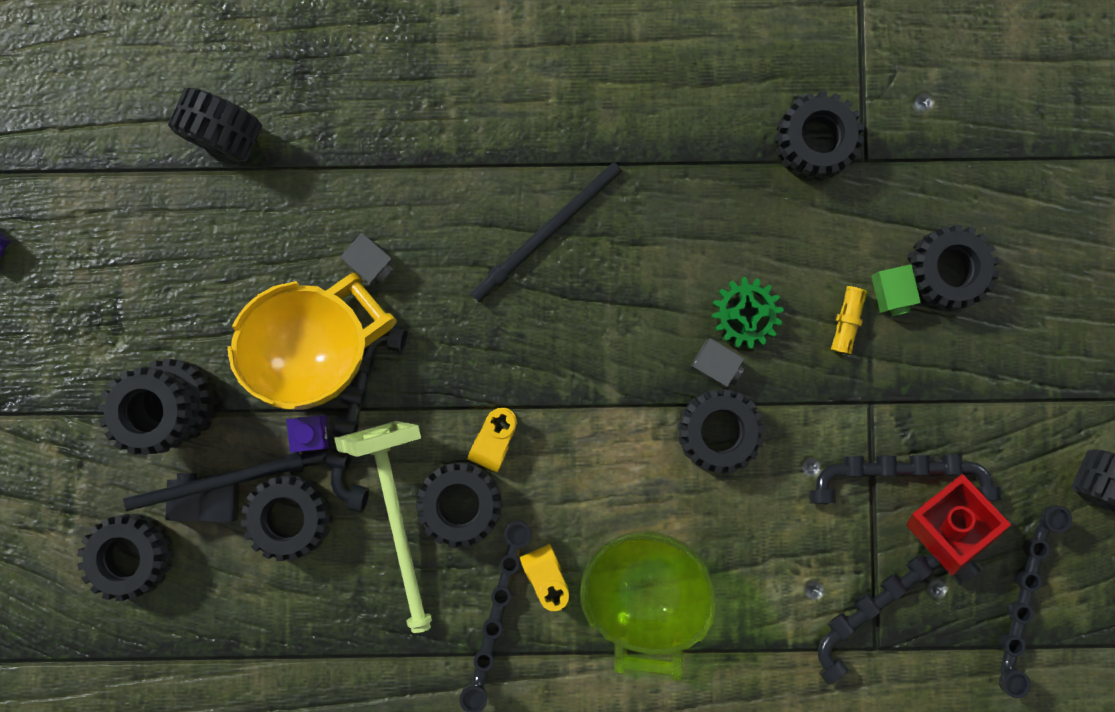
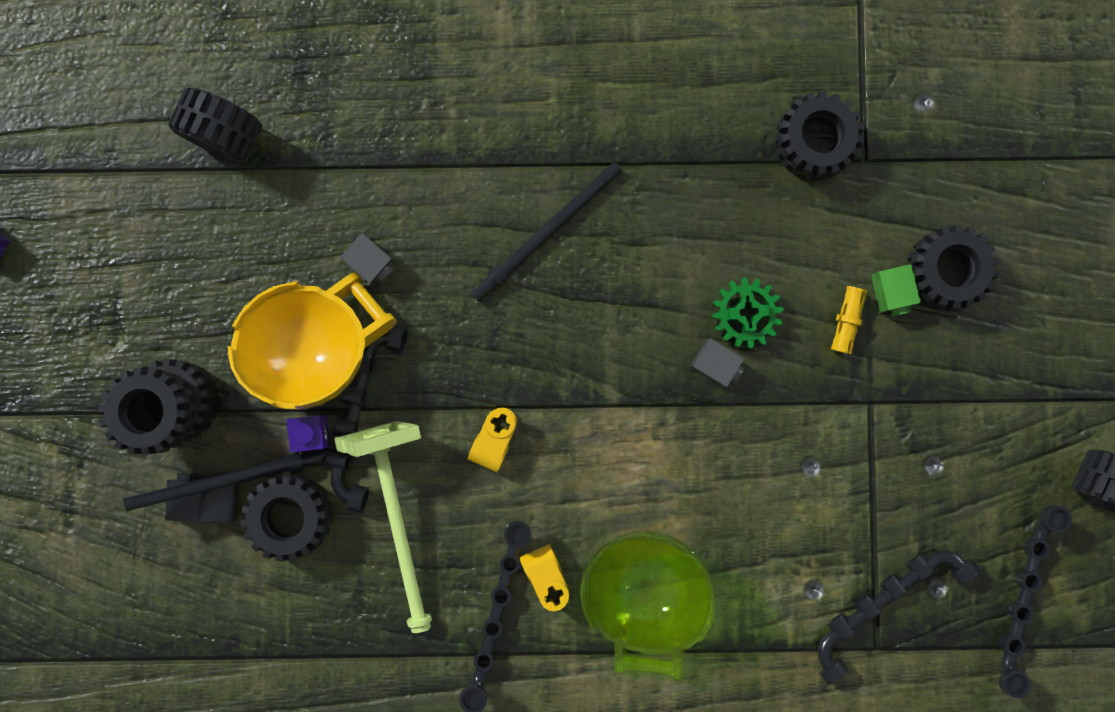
black tyre [77,514,174,601] -> none
black tyre [416,462,502,548] -> none
black tyre [677,389,765,474] -> none
black bar [809,454,1002,504] -> none
red brick [906,474,1011,576] -> none

